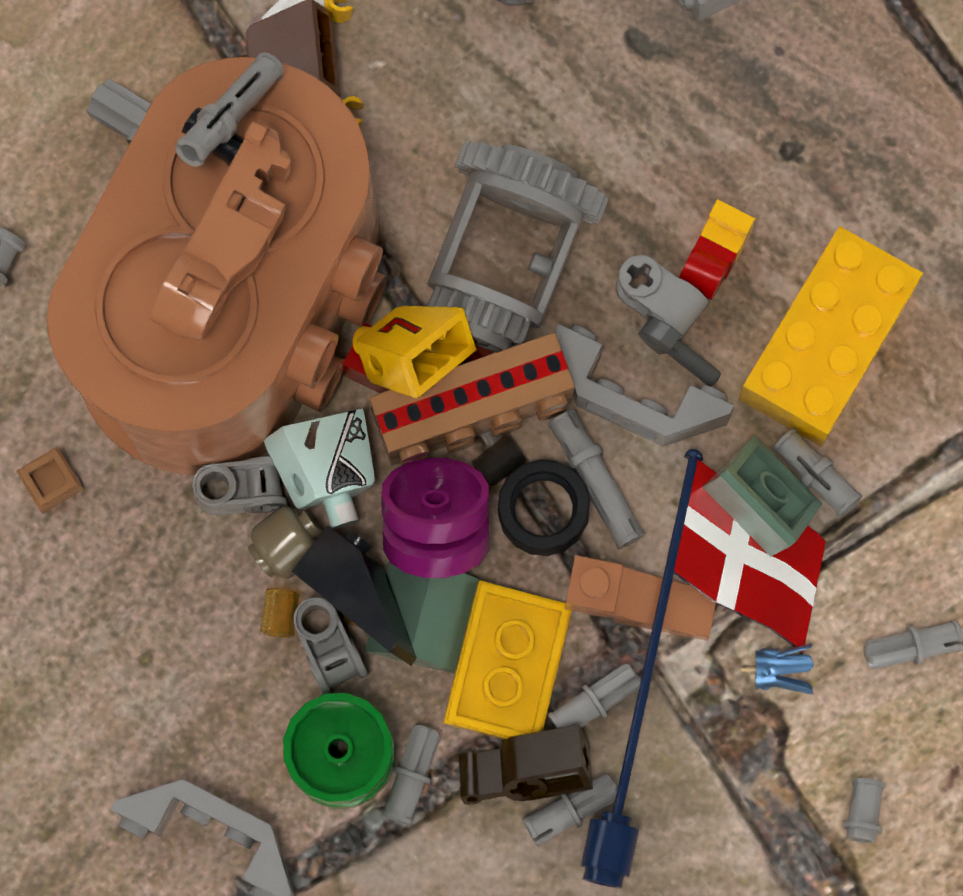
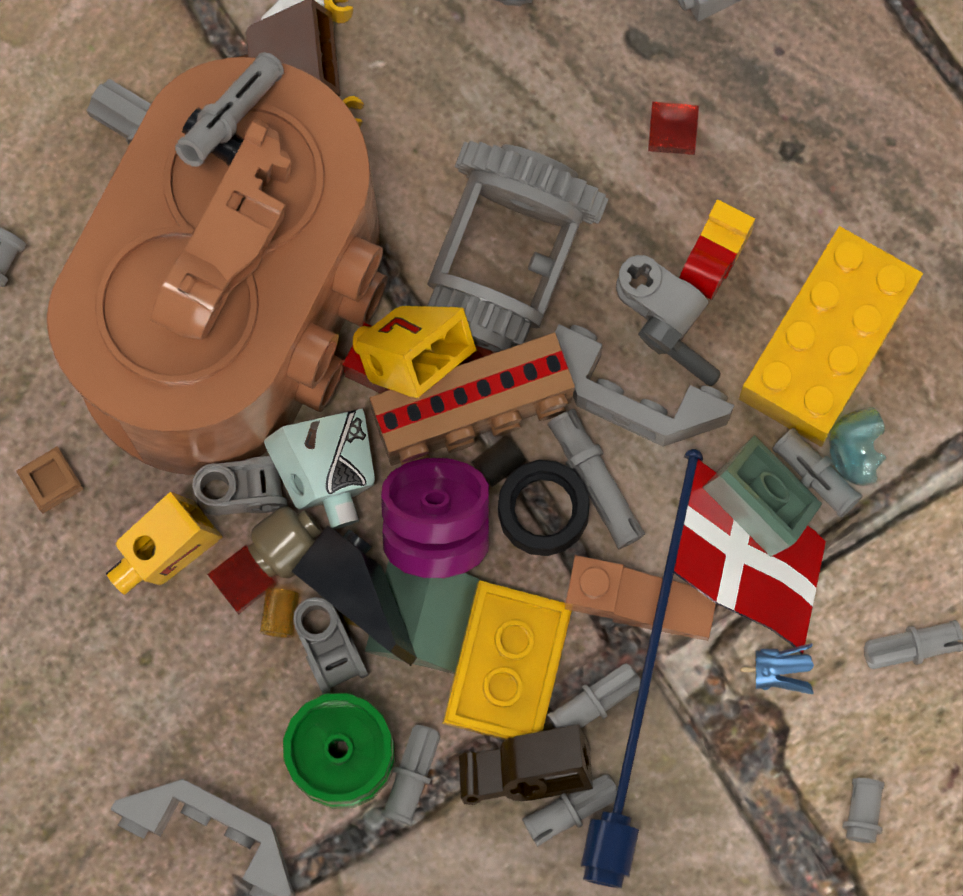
none -> yellow torso [106,492,223,595]
none -> clear red tile [207,545,276,615]
none -> clear red tile [648,102,699,155]
none -> clear light blue hair [829,407,886,487]

